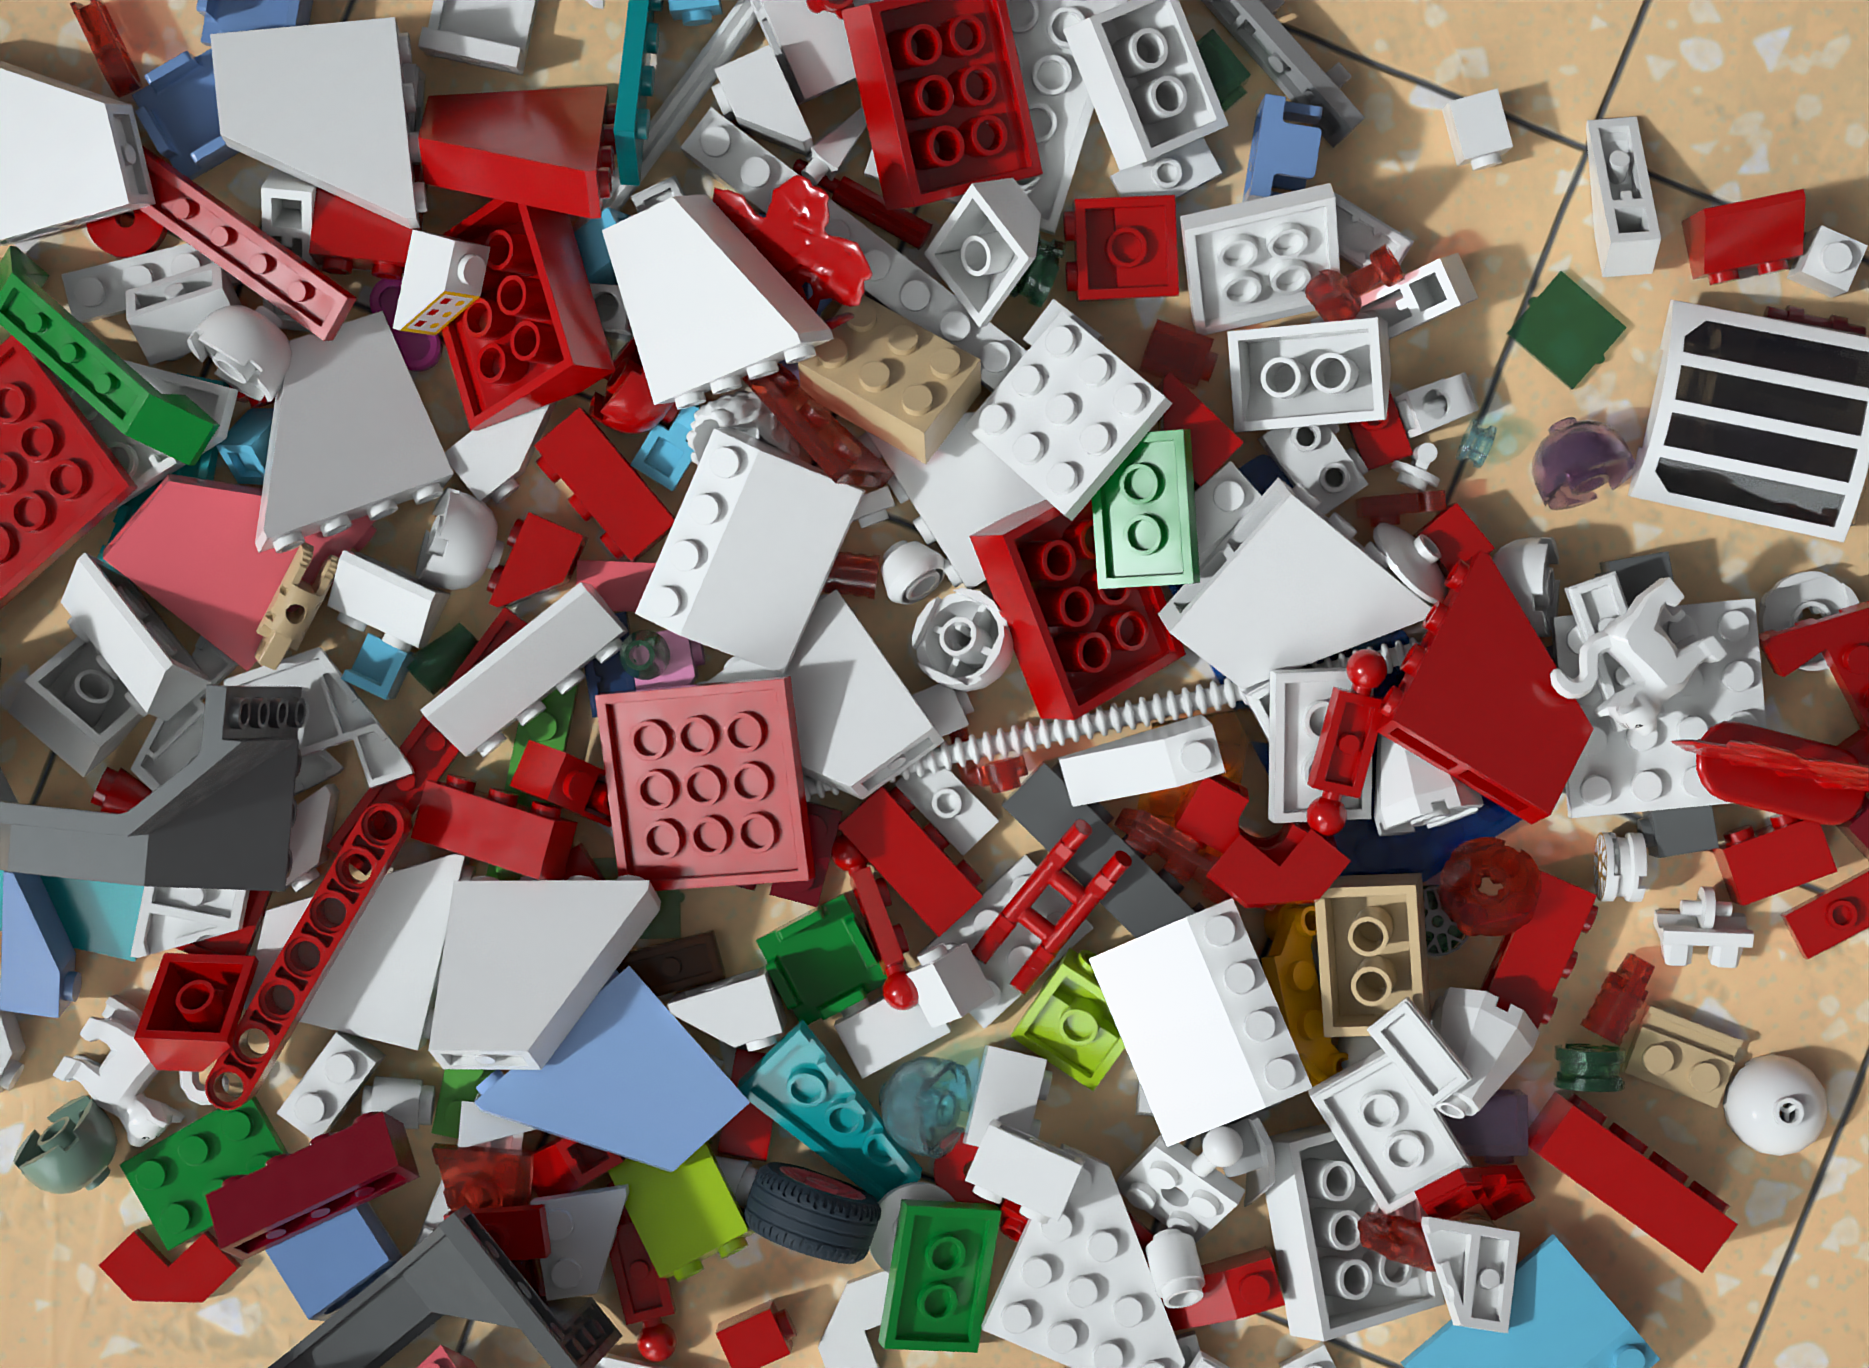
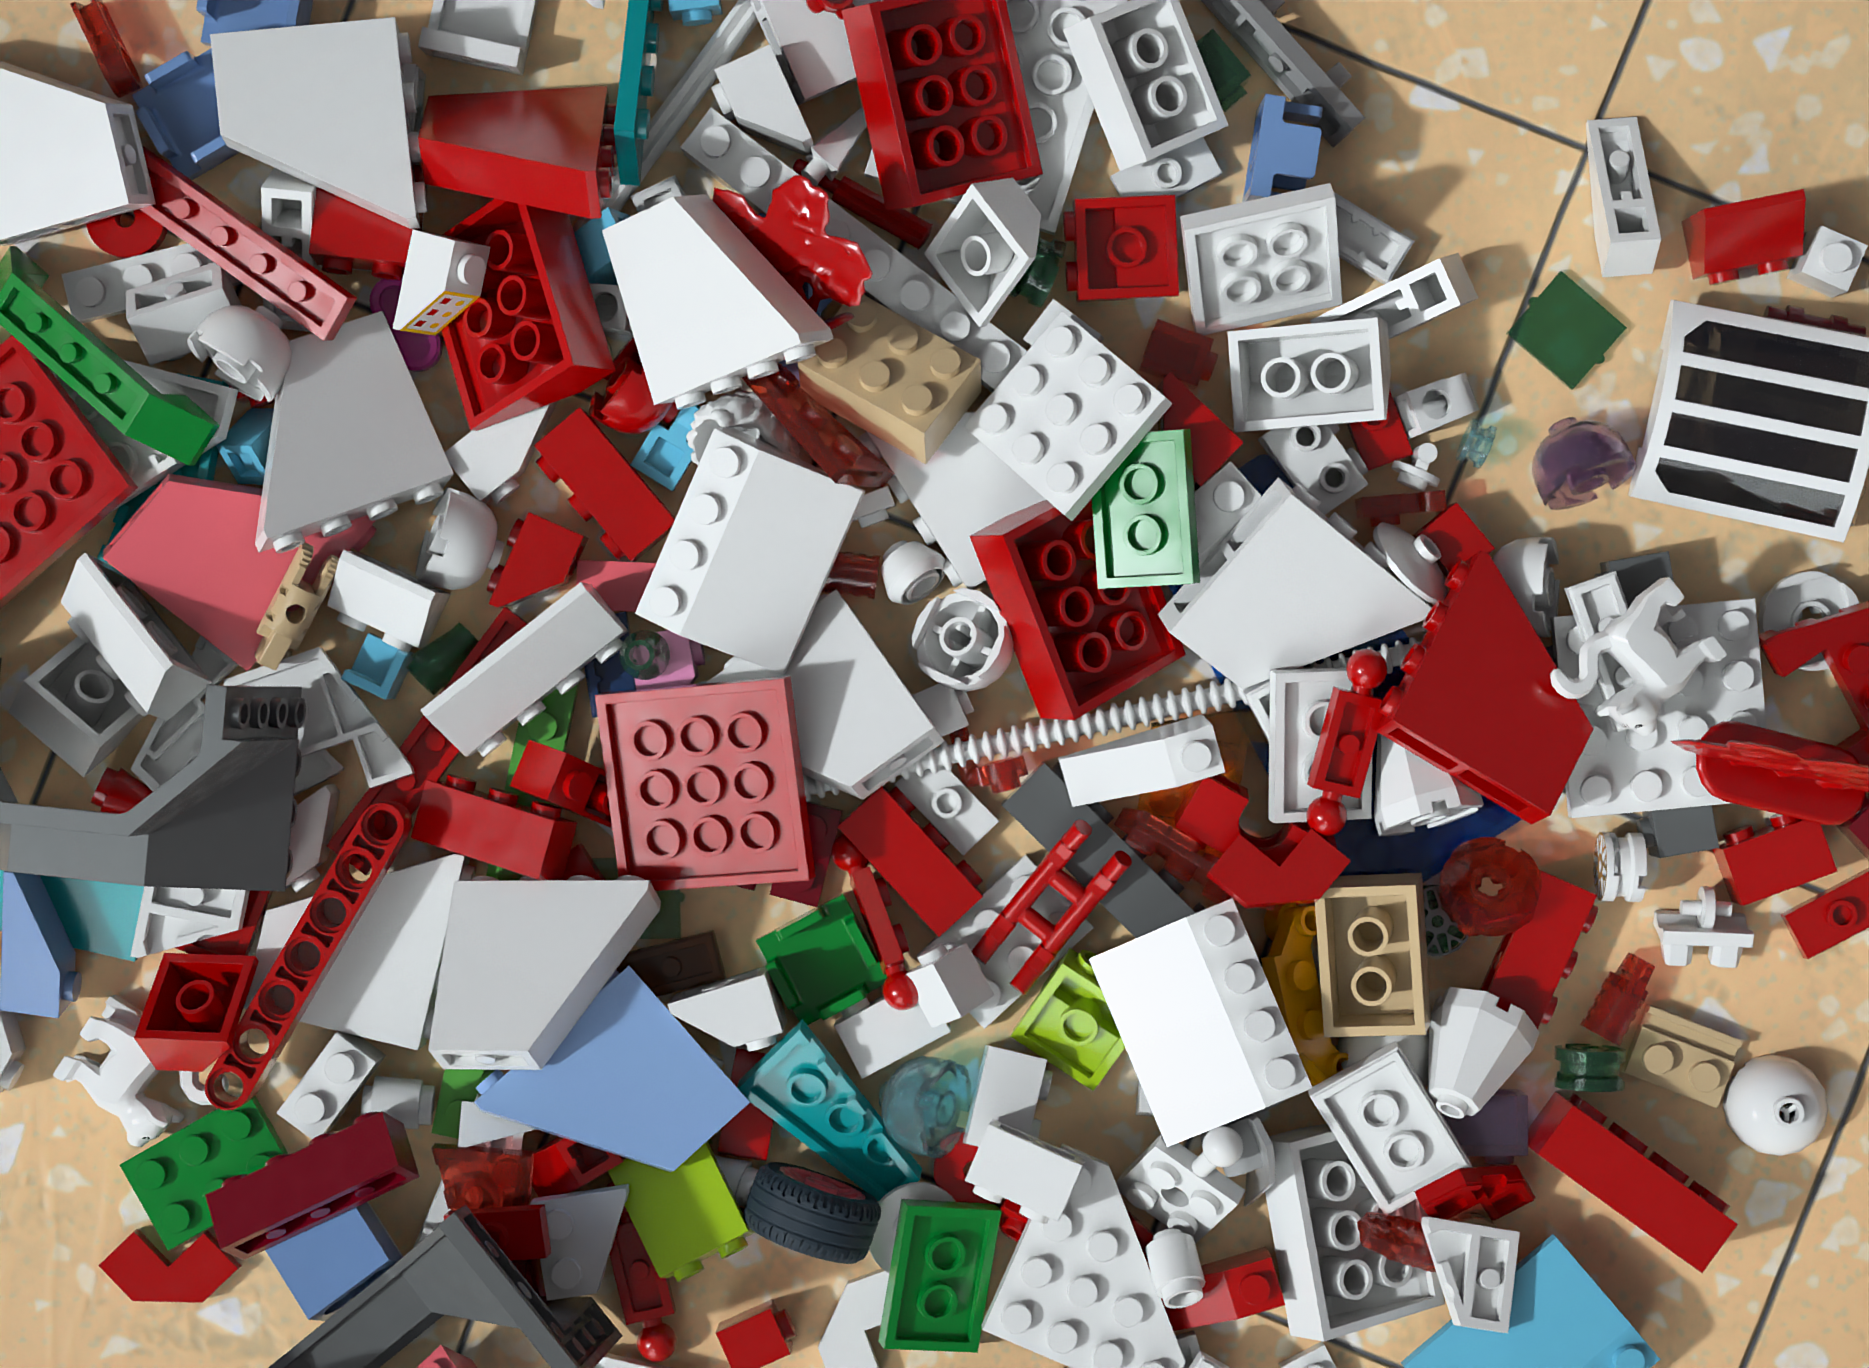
sand green cylinder [13,1096,117,1194] -> none
clear red leg [1305,244,1405,322] -> none
white tile [1367,996,1473,1110] -> none
white brick [1442,88,1513,171] -> none

